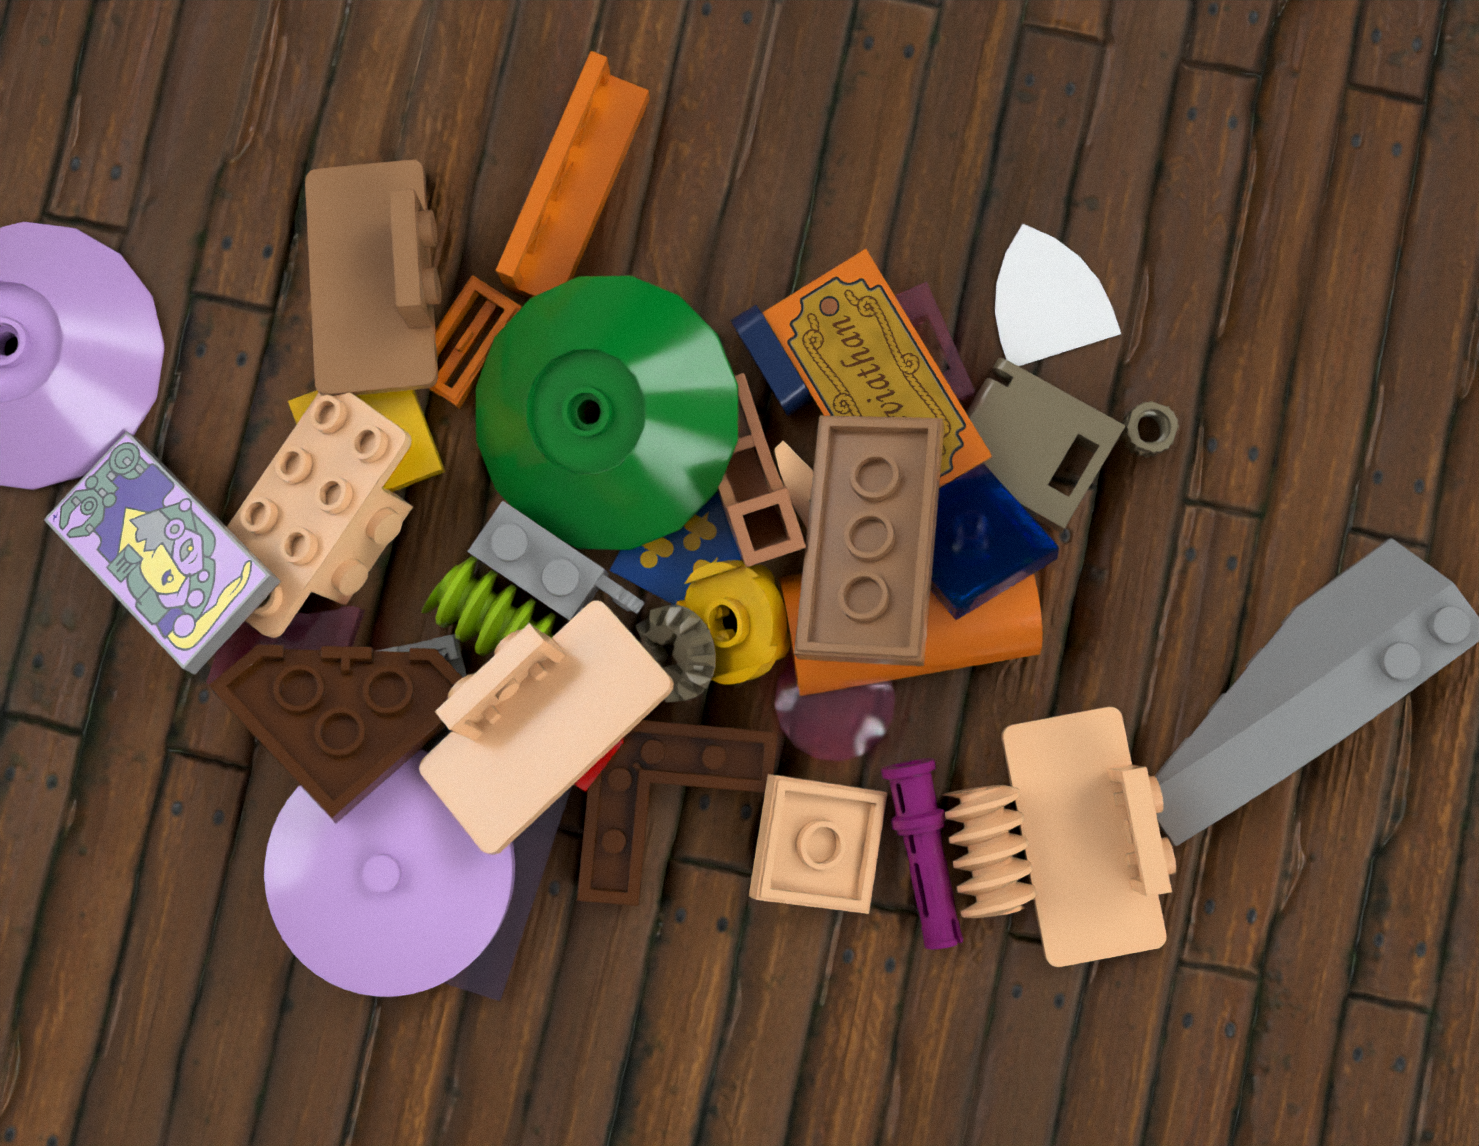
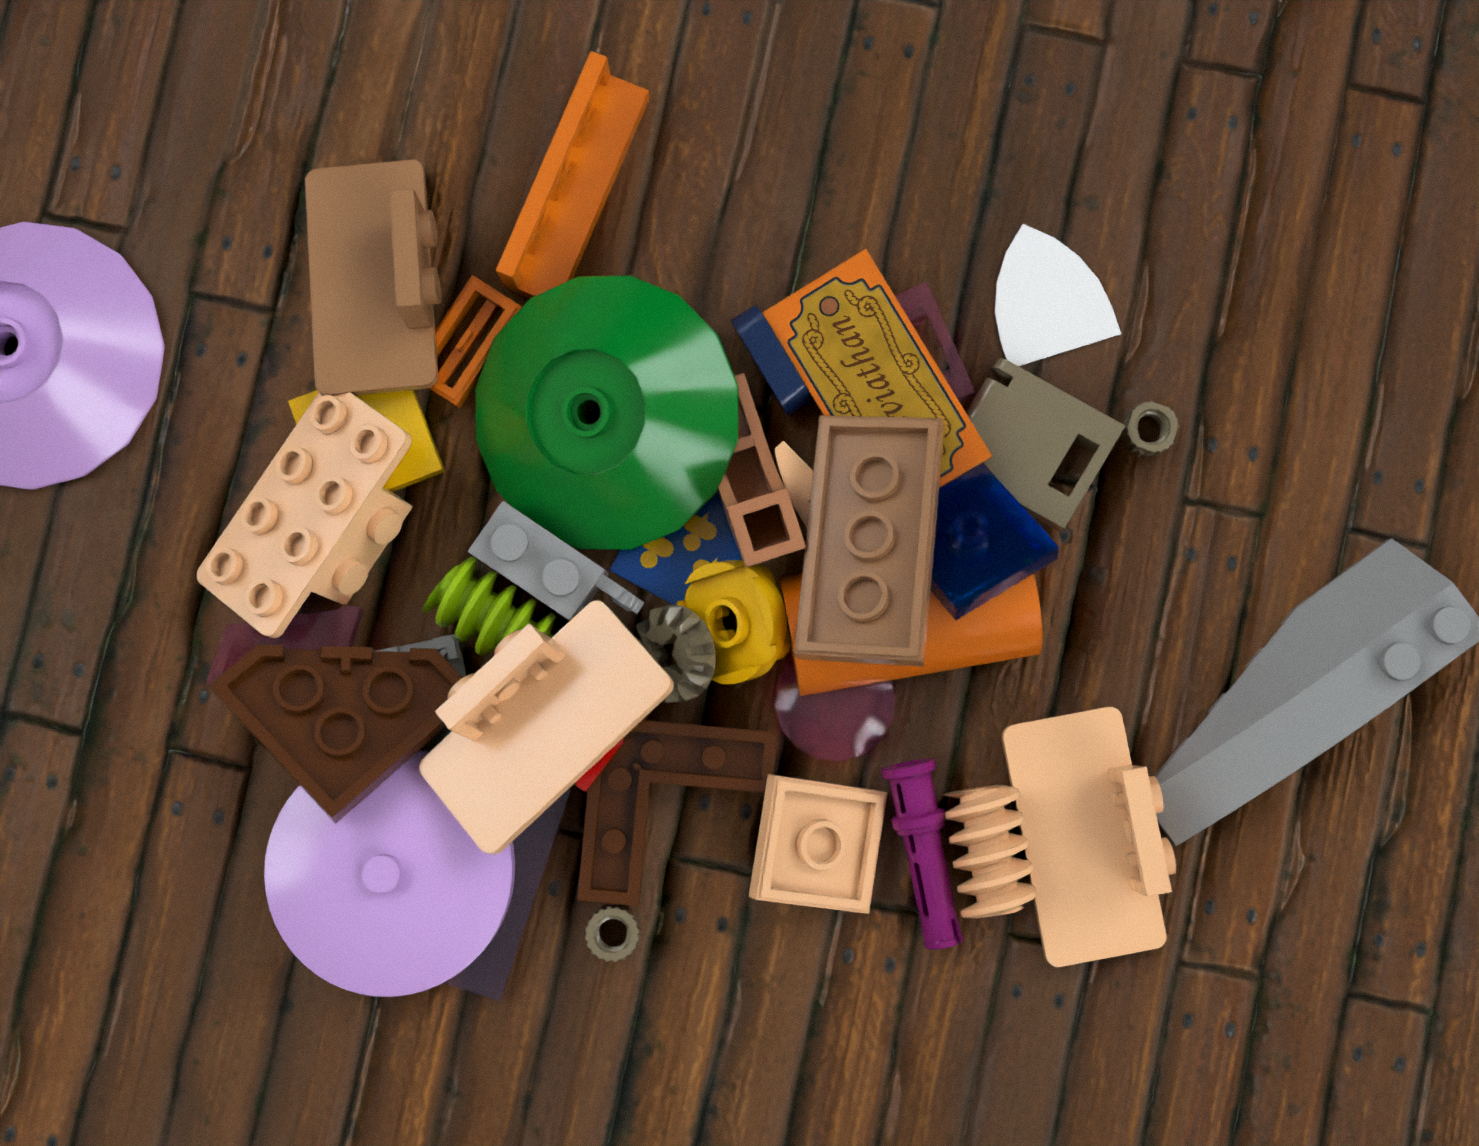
tile [44,431,281,674] -> none
none -> dark tan axle [585,905,641,962]

